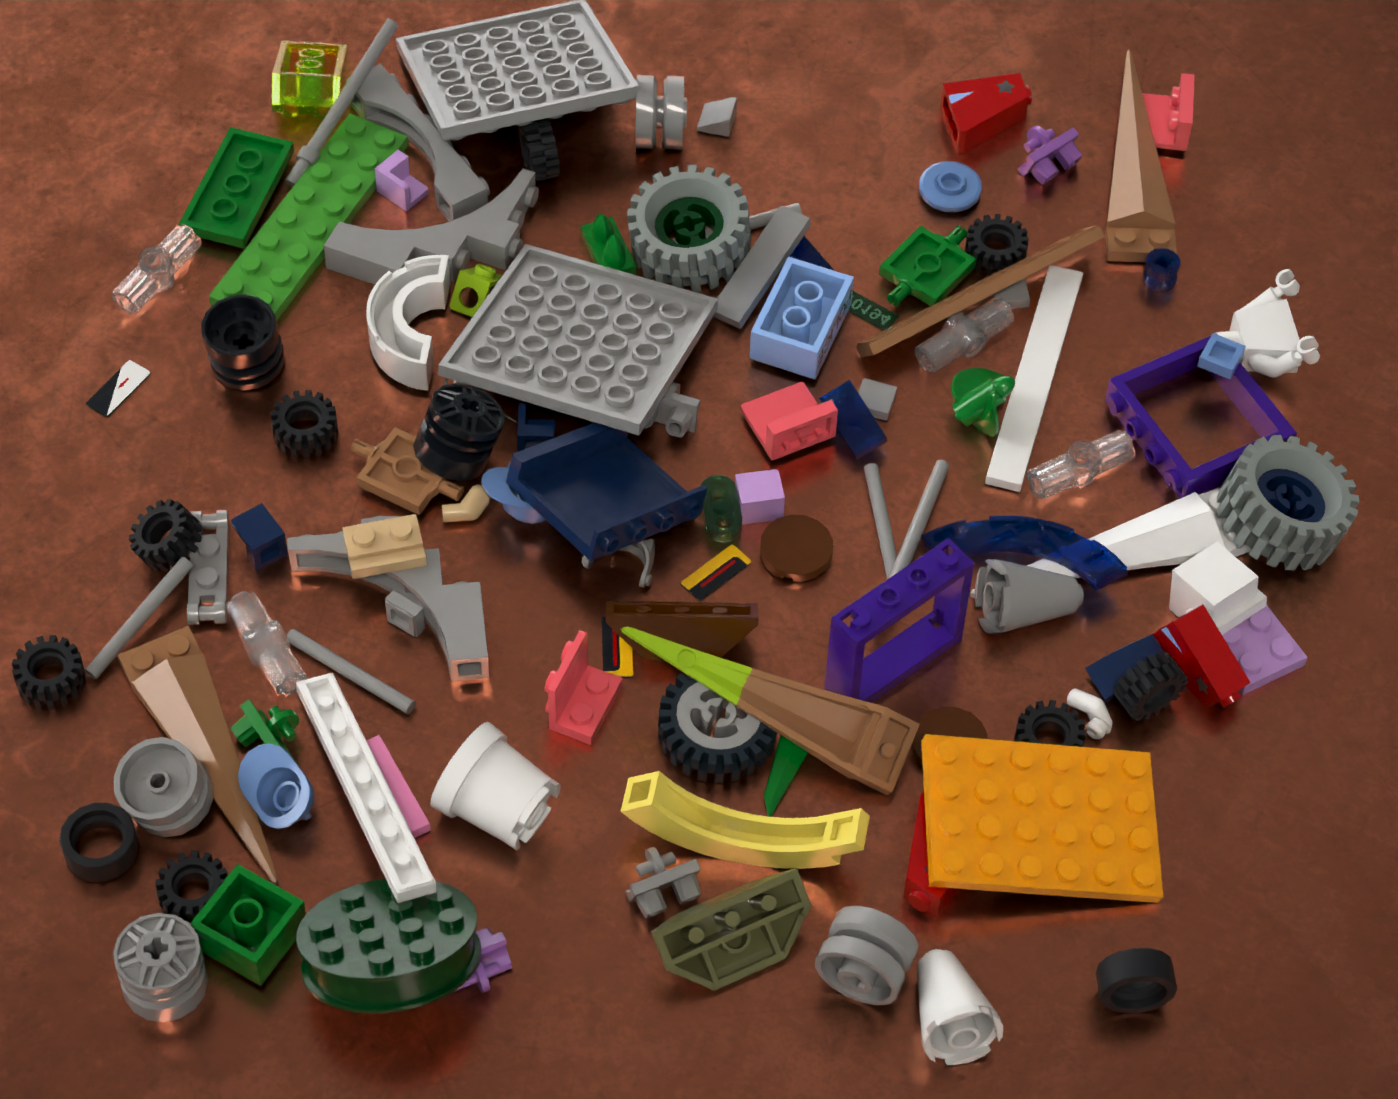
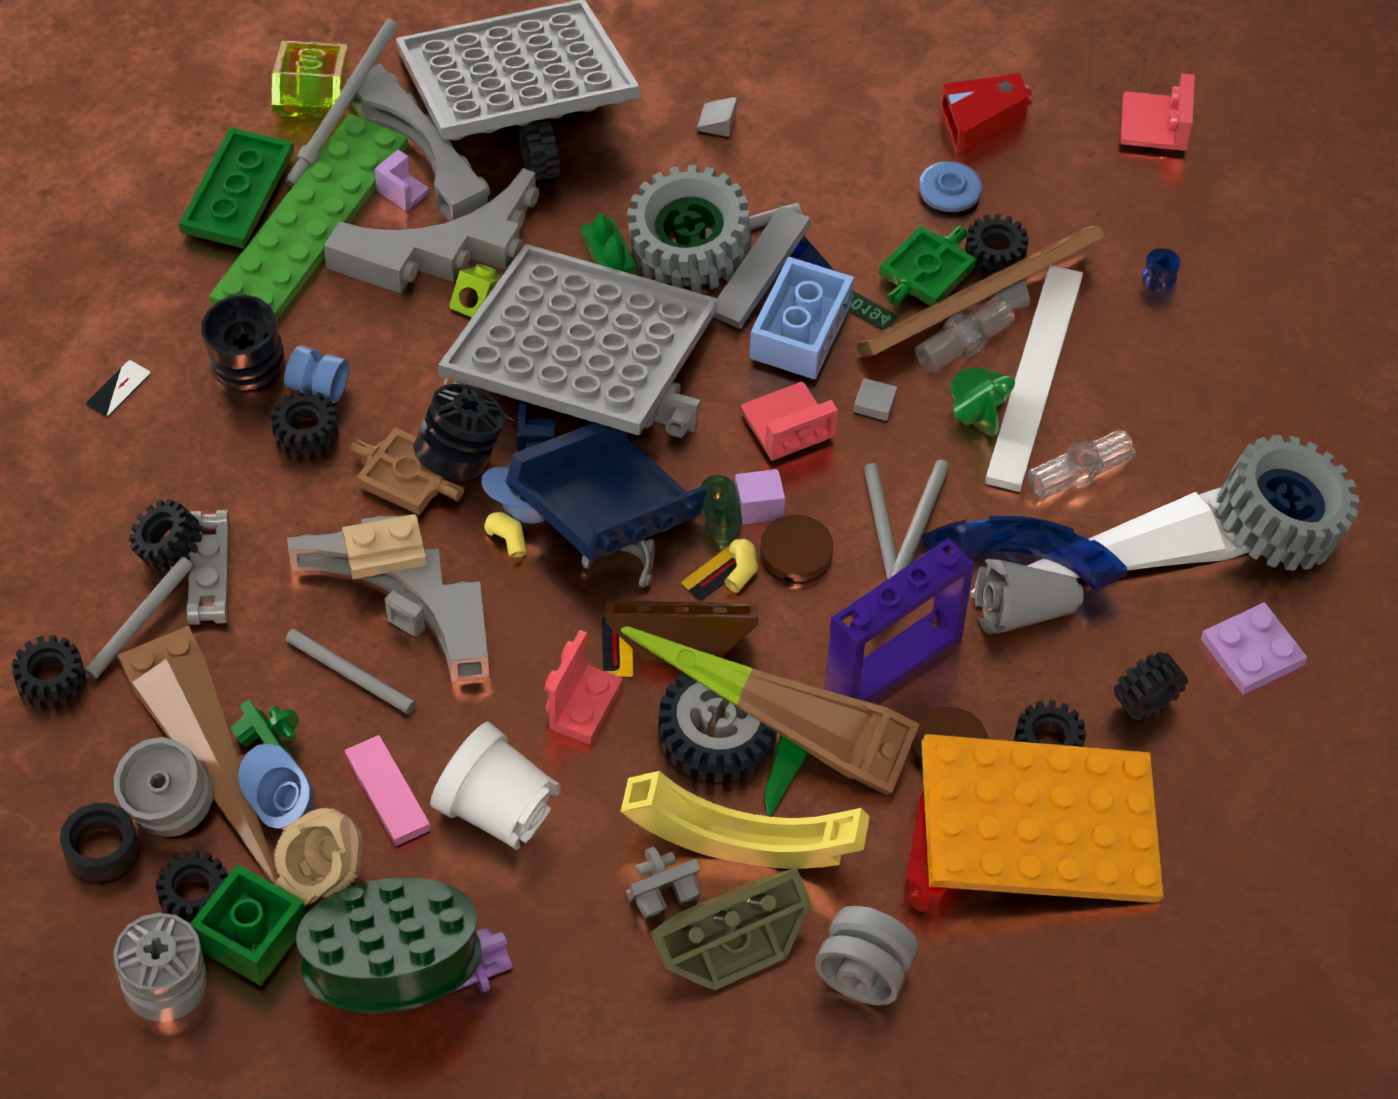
clear piece [111,224,202,315] -> none
clear piece [225,591,306,695] -> none
dark blue panel [231,503,288,571] -> none
white tile [296,672,436,903] -> none
white brick [366,255,451,391] -> none
tan arm [442,485,490,523] -> none
light grey wheel [635,75,687,150] -> none
clear blue plate [819,380,888,460] -> none
white cone [917,949,1003,1065] -> none
medium lavender hips [1018,126,1083,185] -> none
white arm [1067,688,1113,740] -> none
dark blue slope [1085,634,1164,703] -> none
black tyre [1096,948,1177,1013] -> none
medium nougat plate [1105,50,1177,263] -> none
dark purple window [1105,333,1297,499] -> none
red slope [1146,604,1251,708] -> none
white plate [1169,542,1267,635] -> none
medium blue plate [1197,333,1246,380] -> none
white torso [1215,269,1320,378] -> none
none -> tan helmet [274,808,363,907]
none -> medium blue wheel [284,345,350,404]
none -> light yellow arm [485,512,527,558]
none -> light yellow arm [724,539,758,593]

